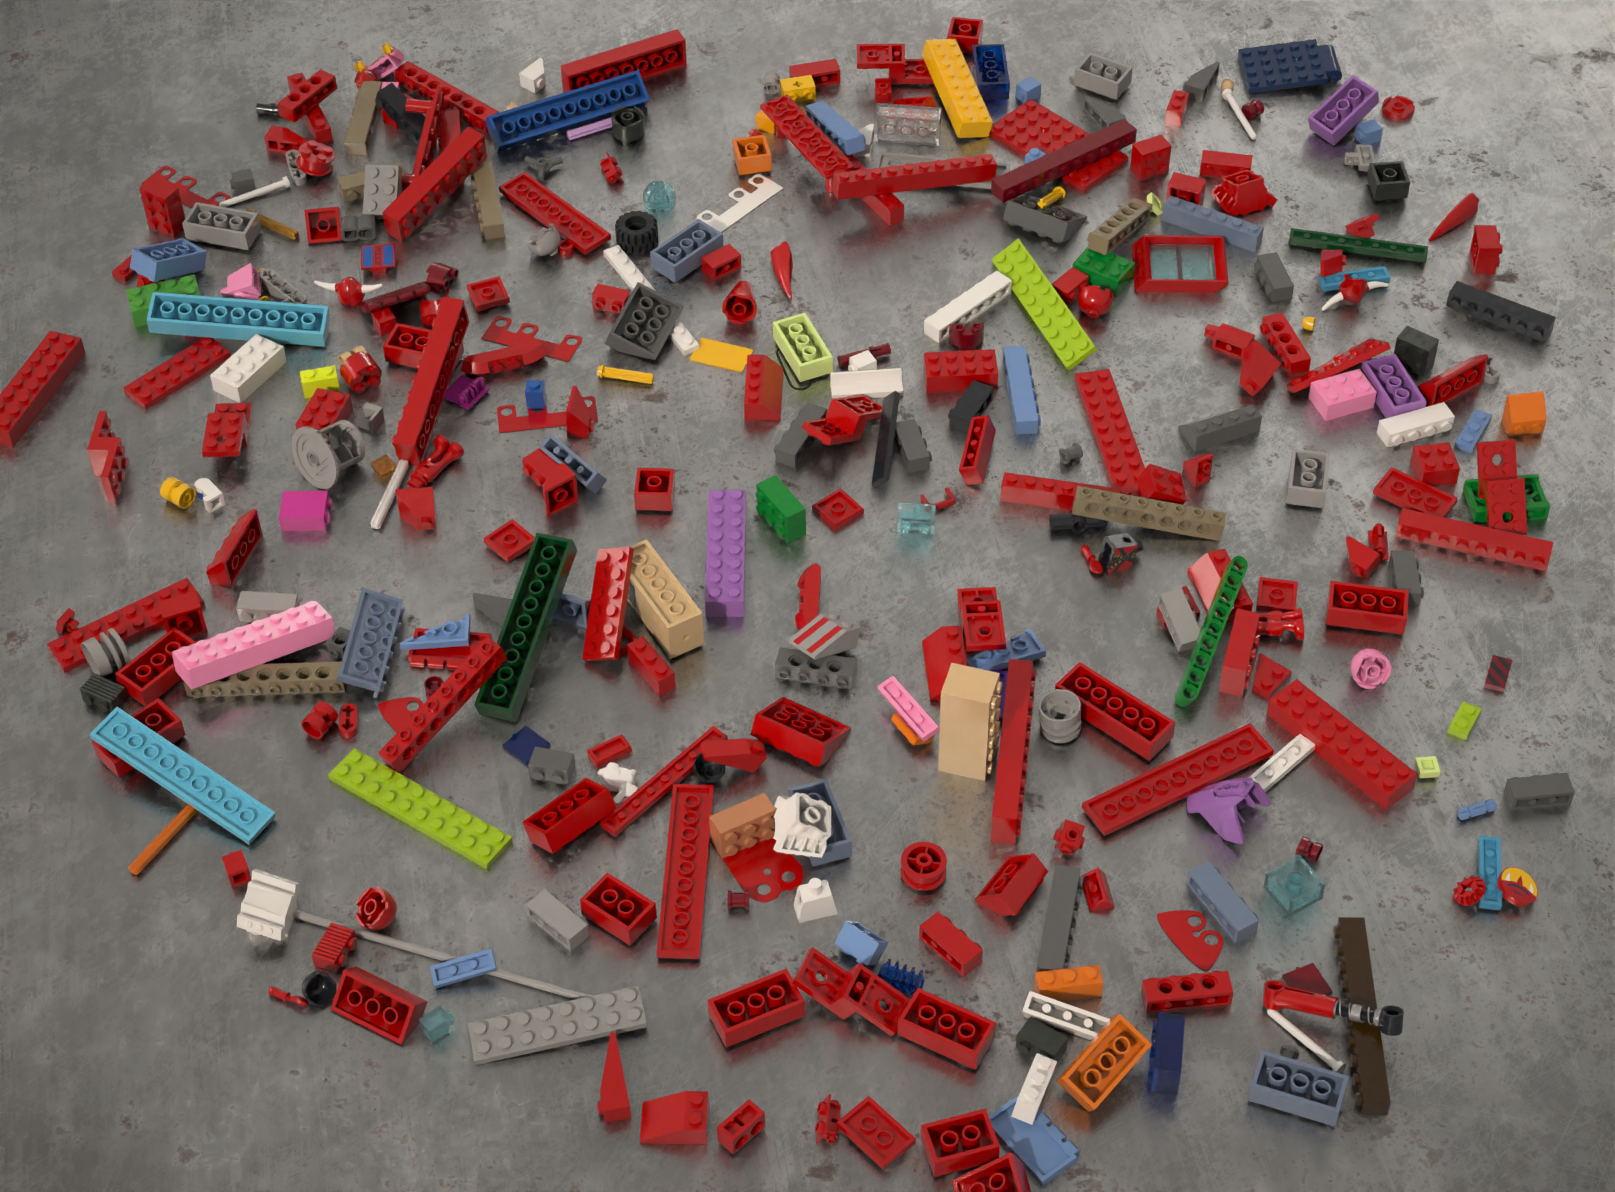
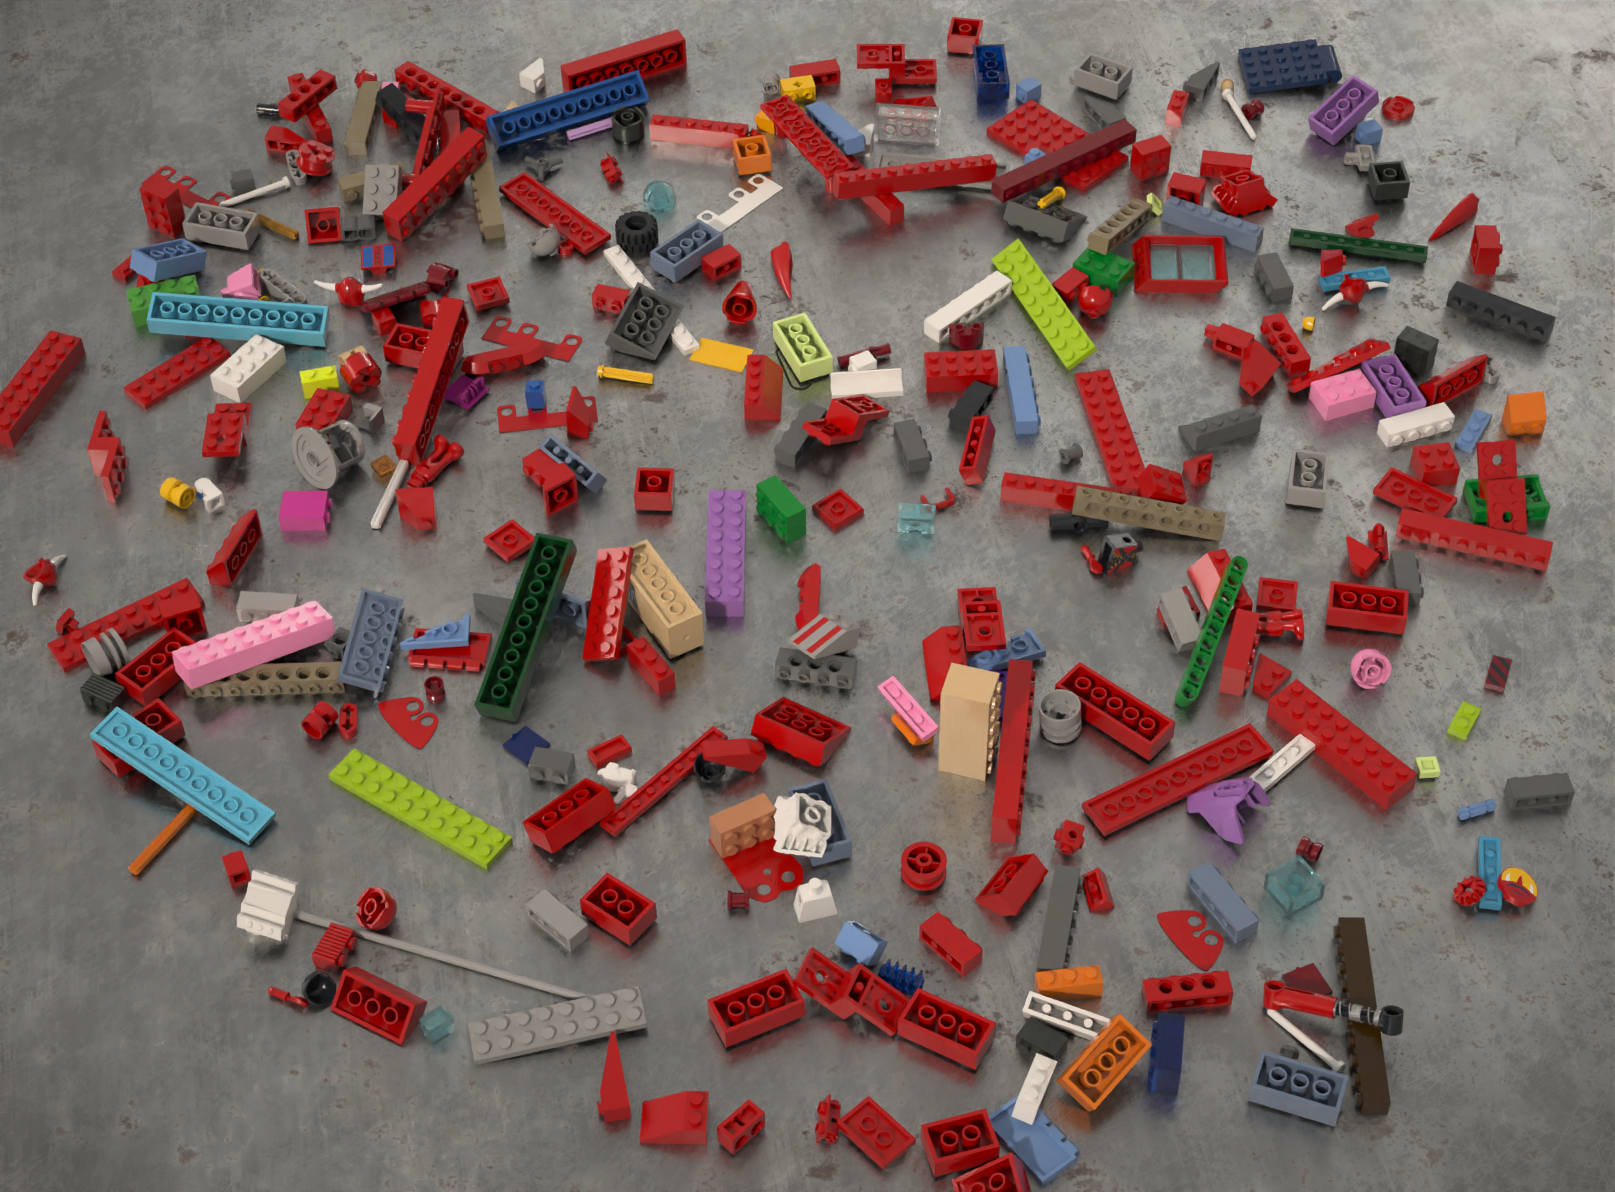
bright pink torso [354,42,404,81] -> none
red brick [378,637,507,773] -> none
medium blue plate [430,948,497,989] -> none
red plate [657,784,714,959] -> none
black tile [872,391,900,487] -> none
yellow brick [922,39,993,138] -> none
none -> red helmet [23,554,67,606]
none -> brick [649,114,749,149]

